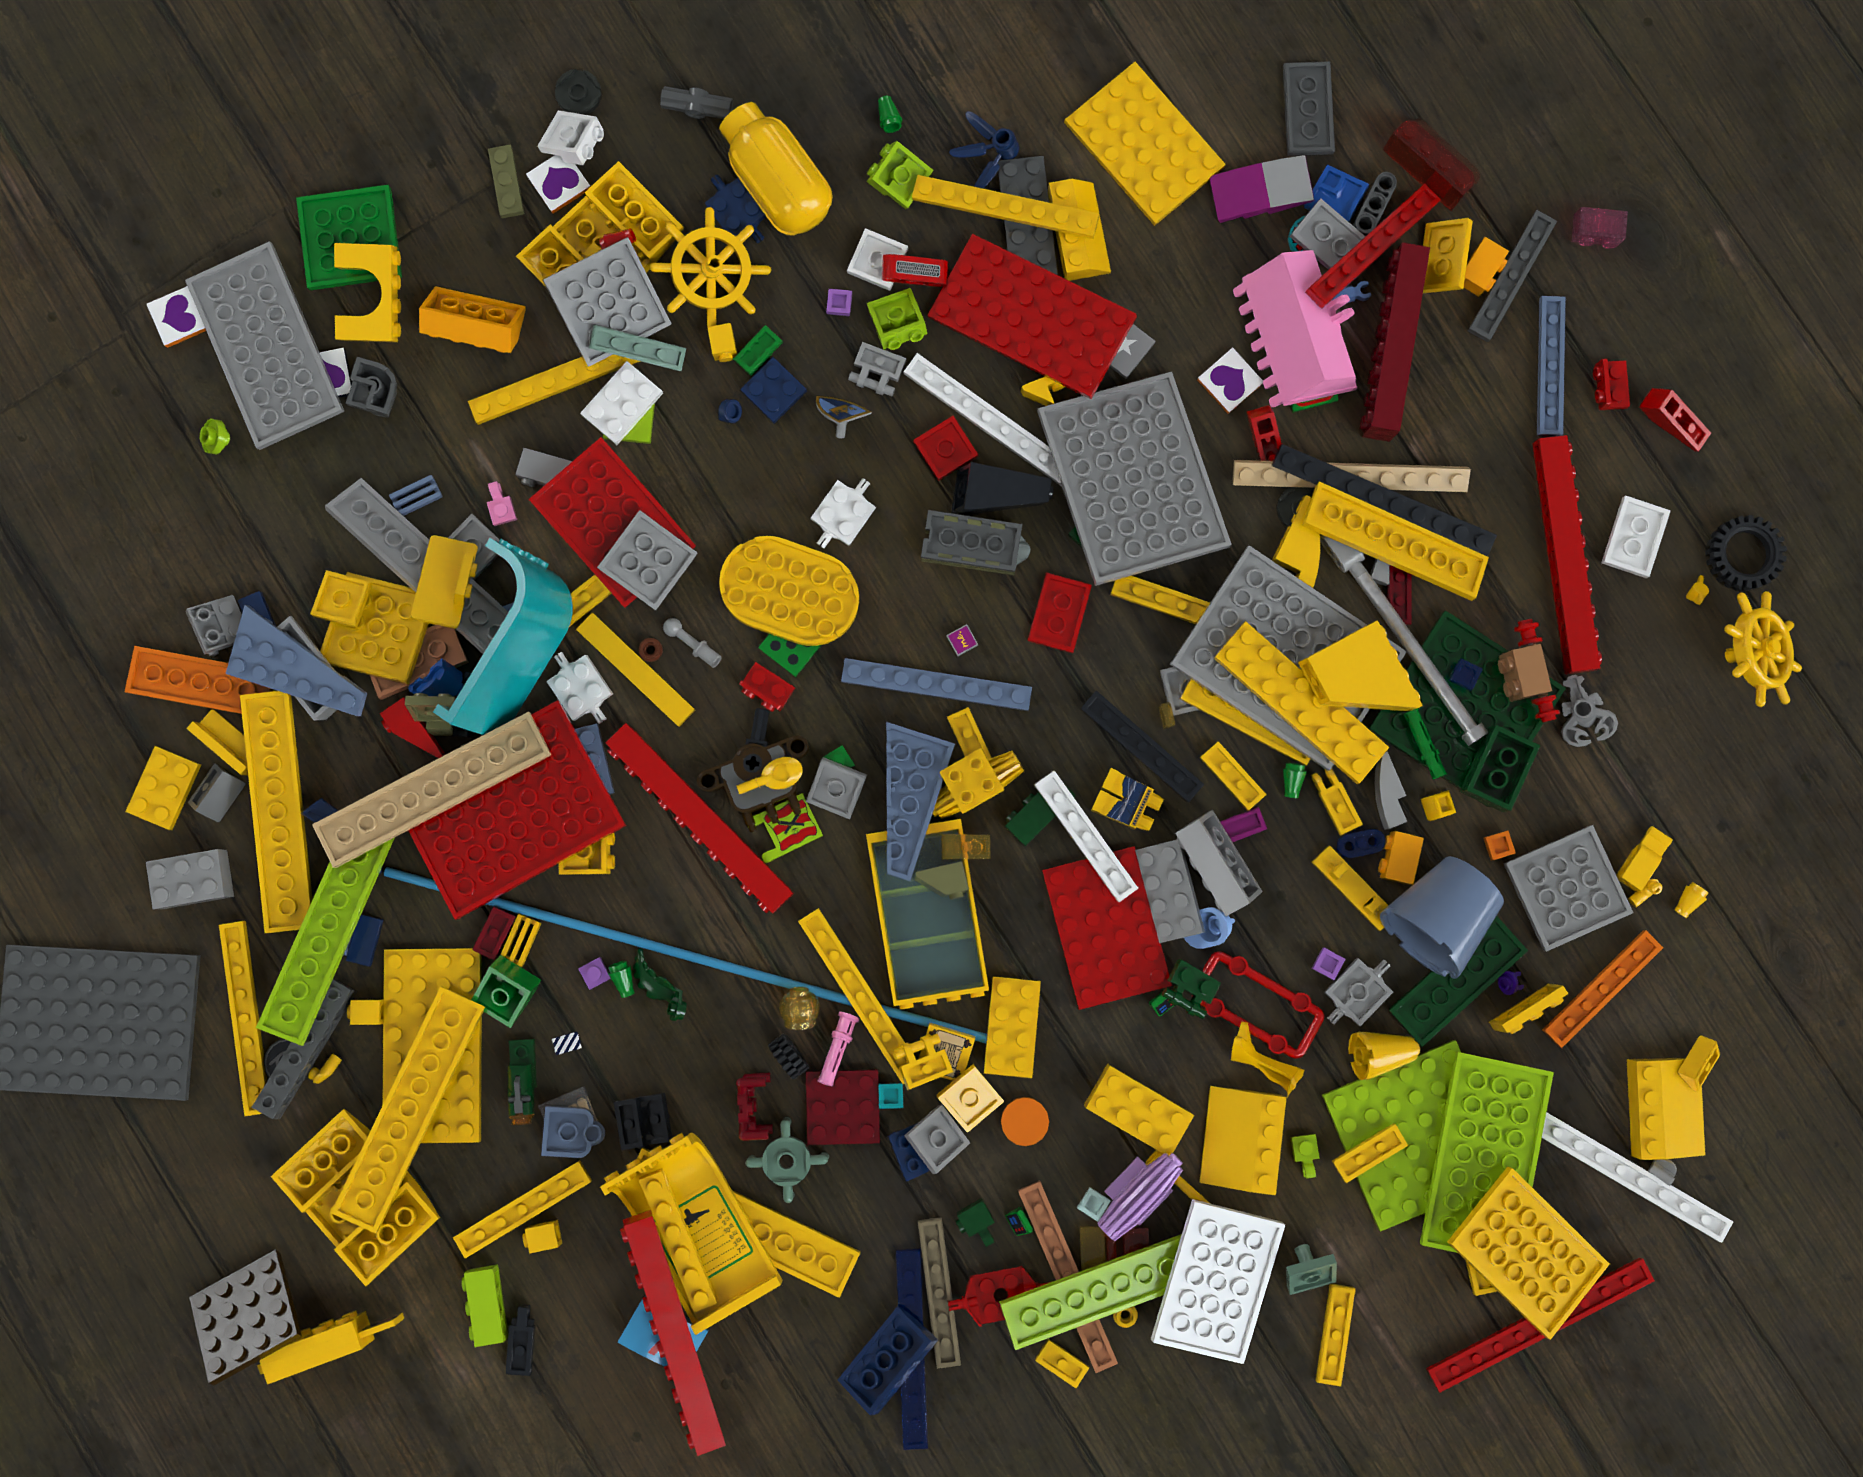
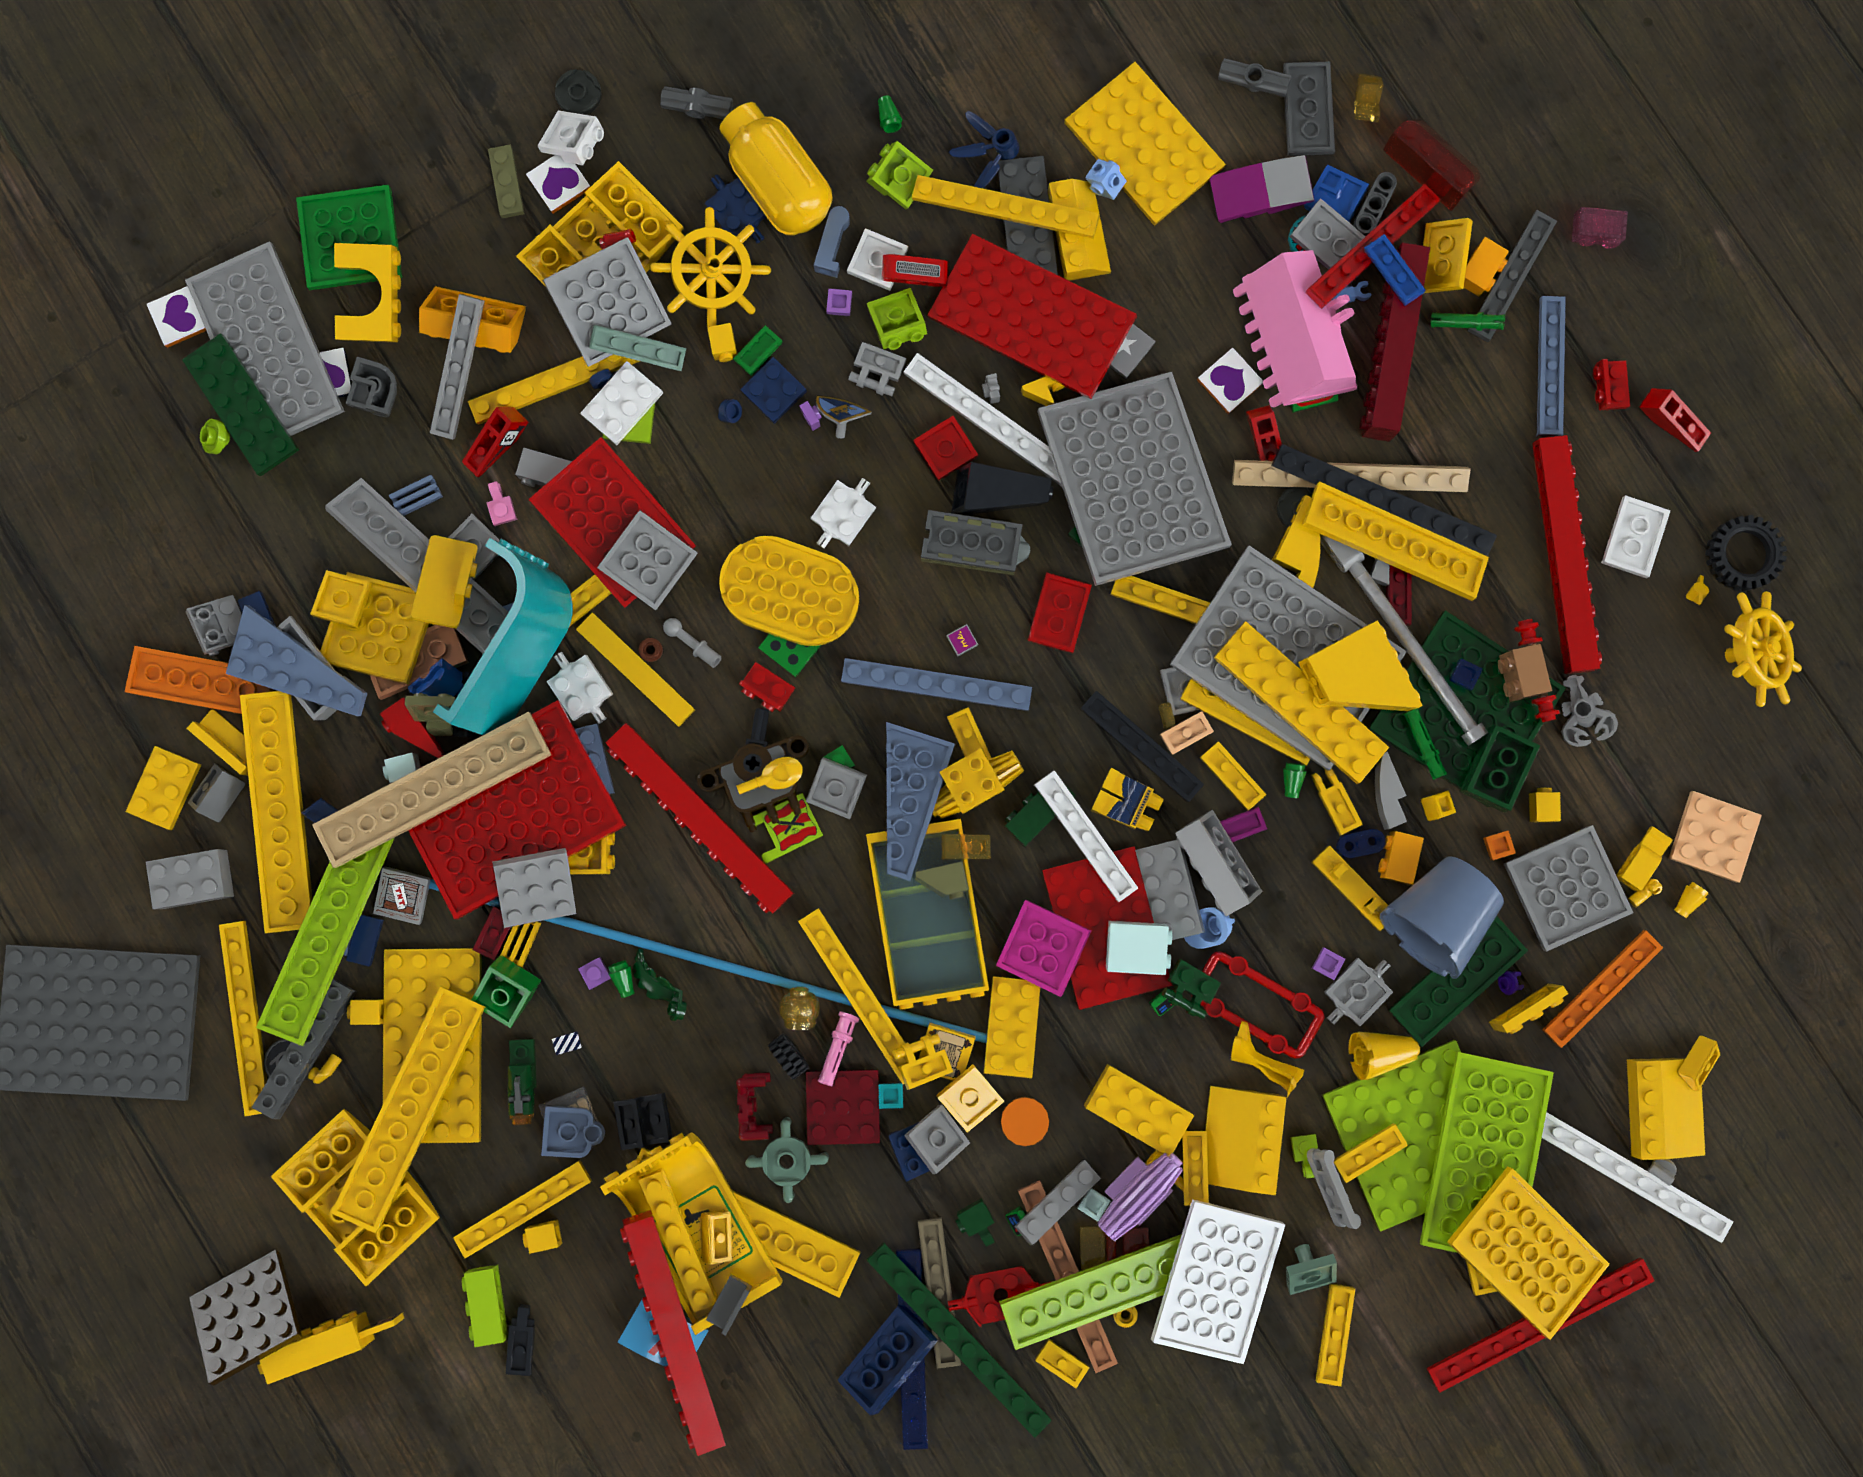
none -> dark green plate [182,333,299,476]
none -> light grey tile [373,867,431,925]
none -> light aqua brick [383,753,421,783]
none -> light grey plate [430,294,485,440]
none -> red slope [462,407,529,477]
none -> light grey plate [493,848,576,928]
none -> dark blue tile [589,369,613,389]
none -> yellow slope [701,1211,732,1264]
none -> dark grey panel [706,1274,752,1336]
none -> medium lavender plate [799,401,822,431]
none -> sand blue leg [814,206,850,278]
none -> dark green plate [866,1242,1052,1438]
none -> light grey plate [982,373,1000,404]
none -> dark pink plate [996,900,1091,997]
none -> light grey plate [1014,1160,1101,1245]
none -> light blue brick [1085,159,1127,200]
none -> light aqua brick [1106,921,1172,975]
none -> light nougat plate [1160,711,1214,755]
none -> yellow plate [1182,1131,1209,1206]
none -> dark grey piece [1218,58,1292,97]
none -> light grey plate [1307,1148,1361,1229]
none -> clear yellow slope [1354,74,1383,122]
none -> blue tile [1364,234,1425,306]
none -> green pin [1431,312,1505,331]
none -> yellow brick [1529,788,1561,822]
none -> light nougat plate [1668,791,1762,883]

